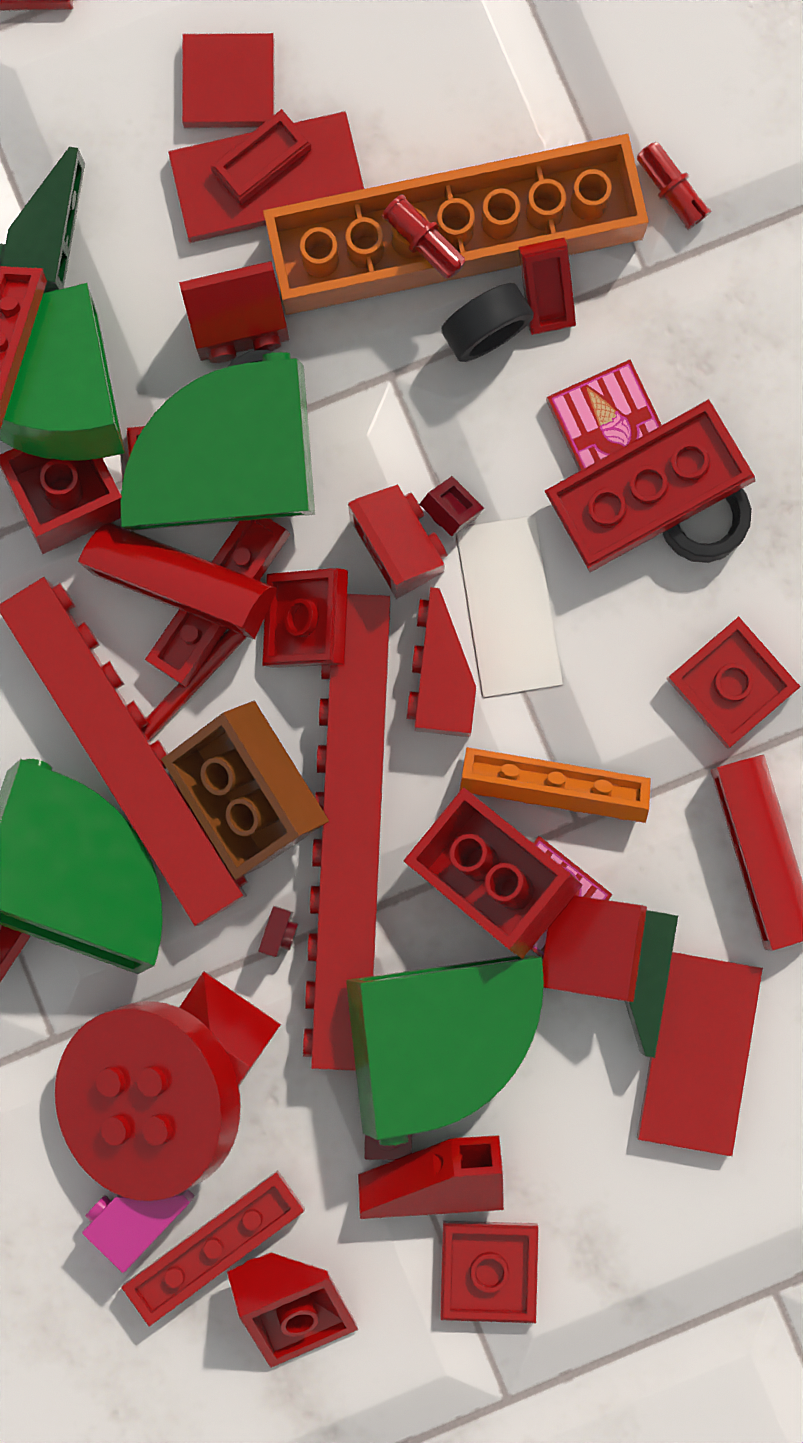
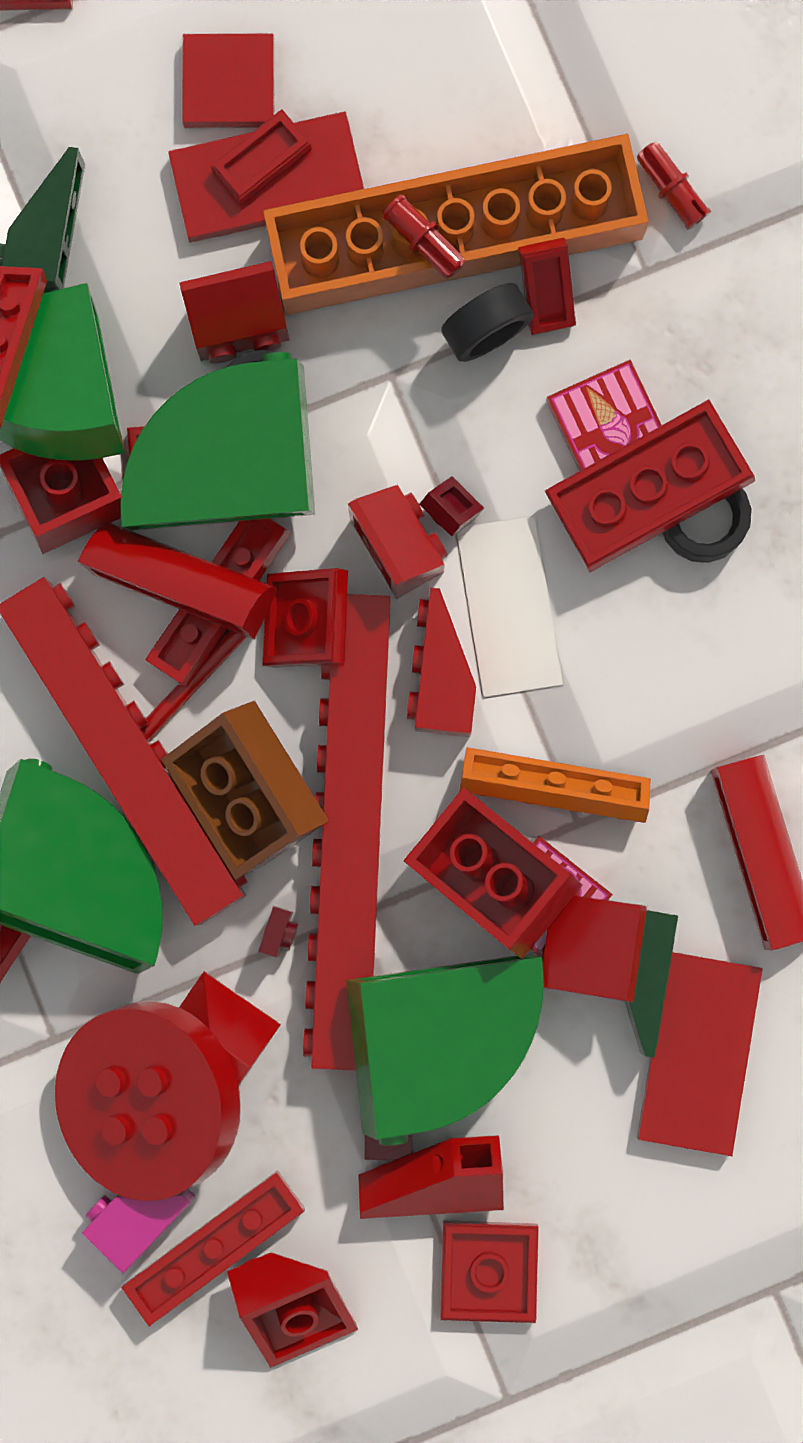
red plate [666,616,801,749] -> none

